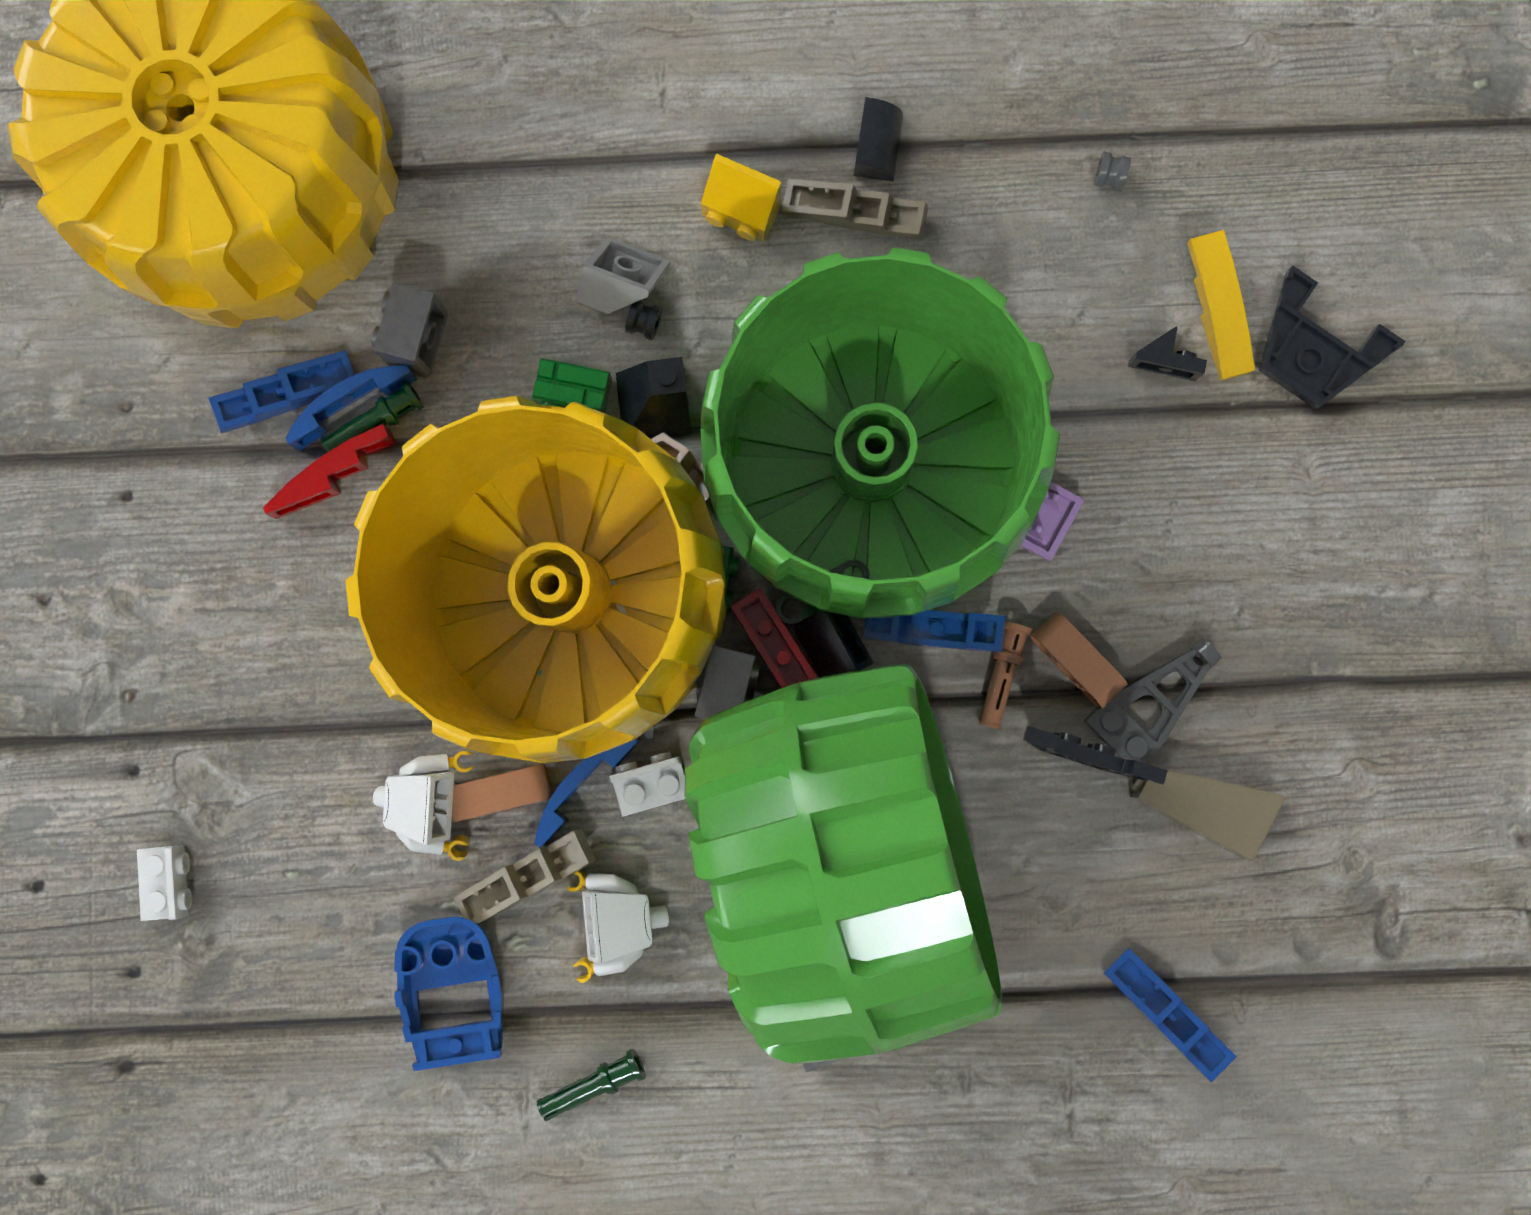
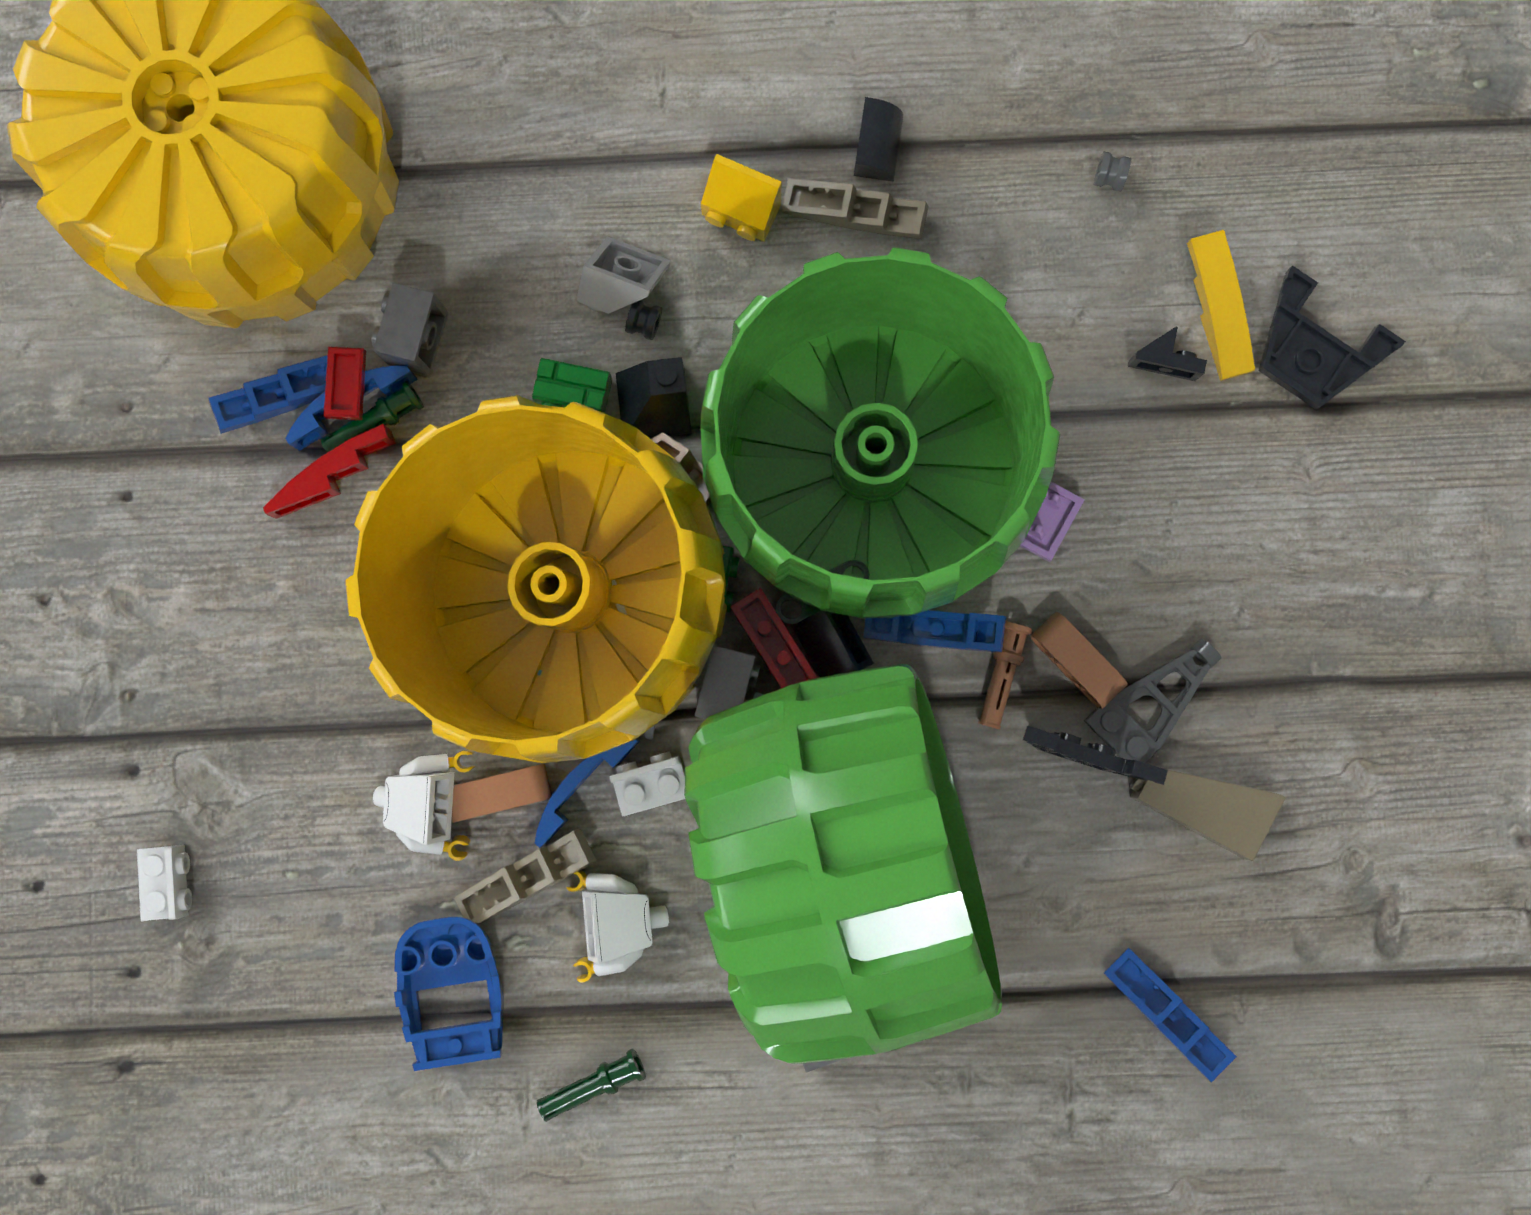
none -> red tile [324,347,367,420]

